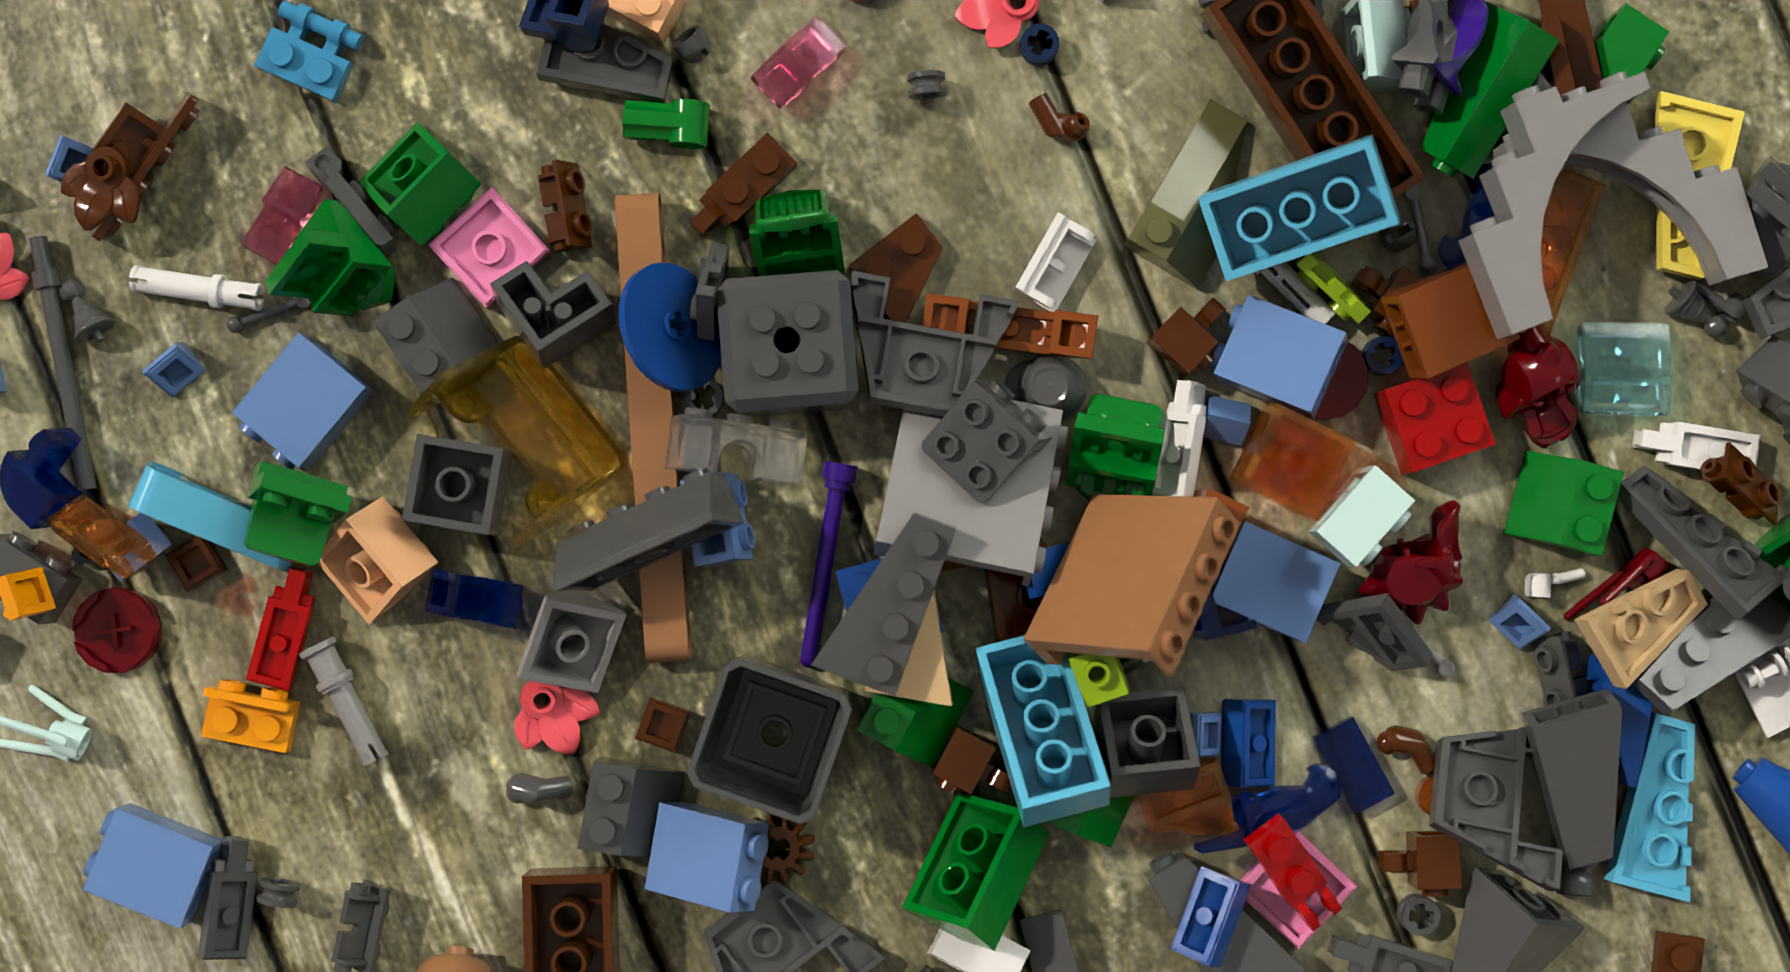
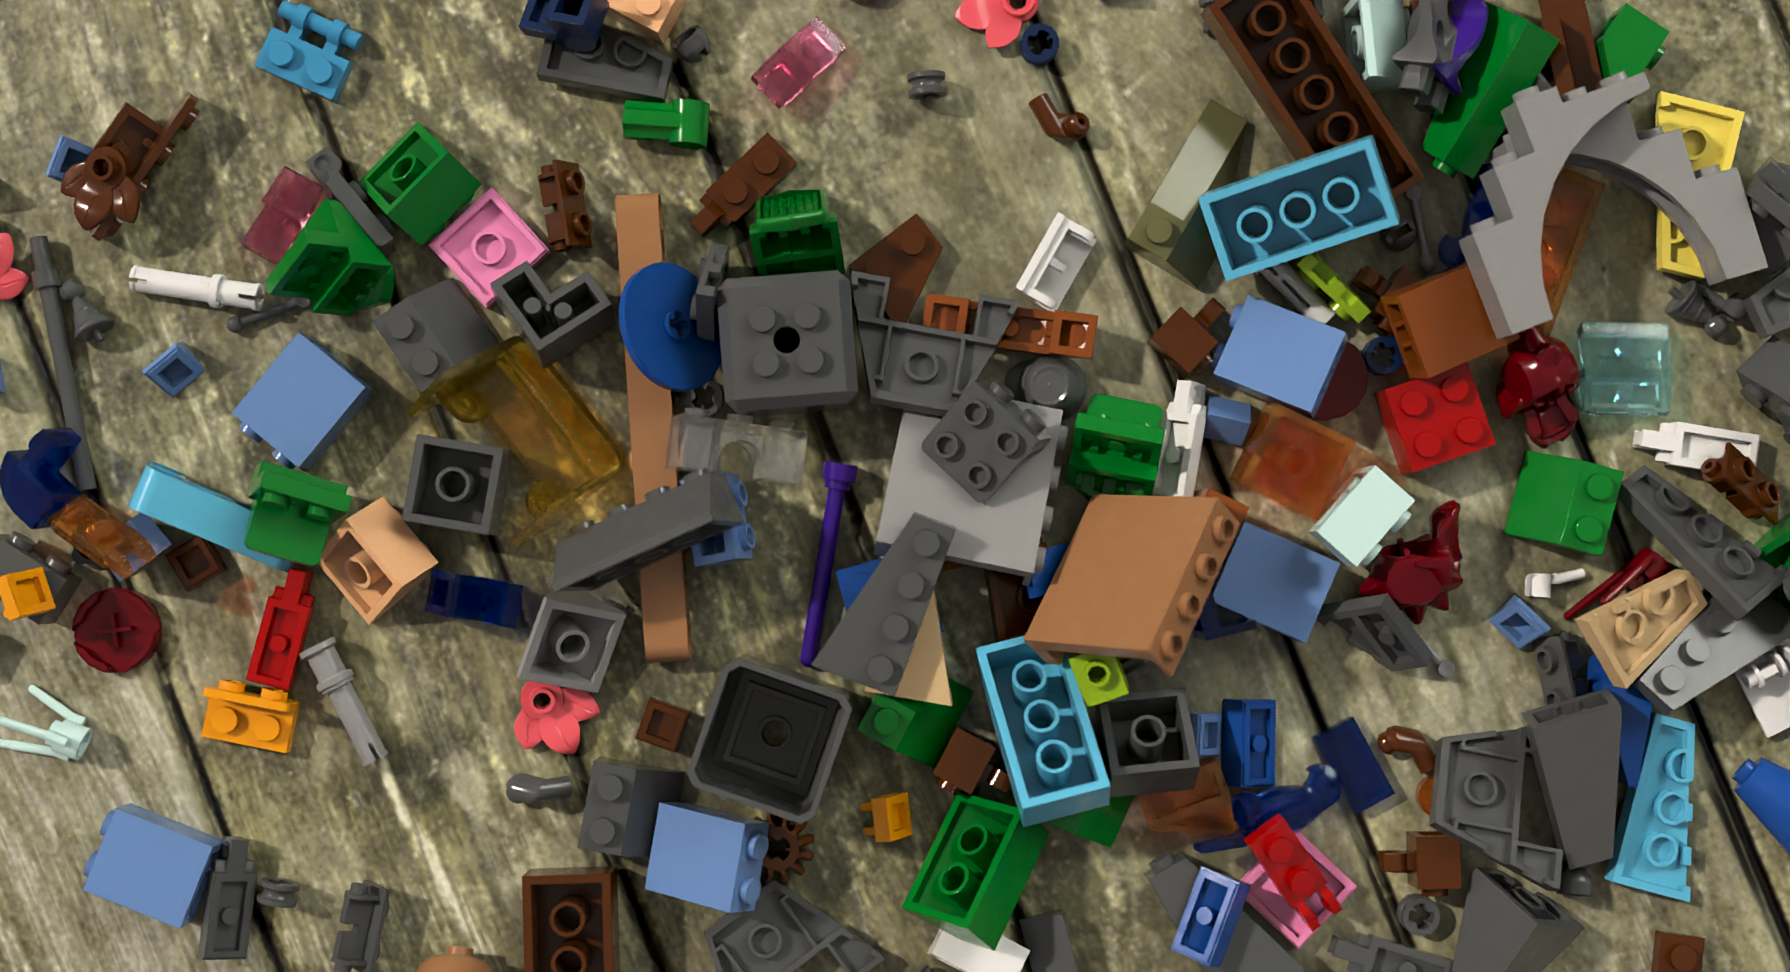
none -> light orange tile [860,792,913,842]

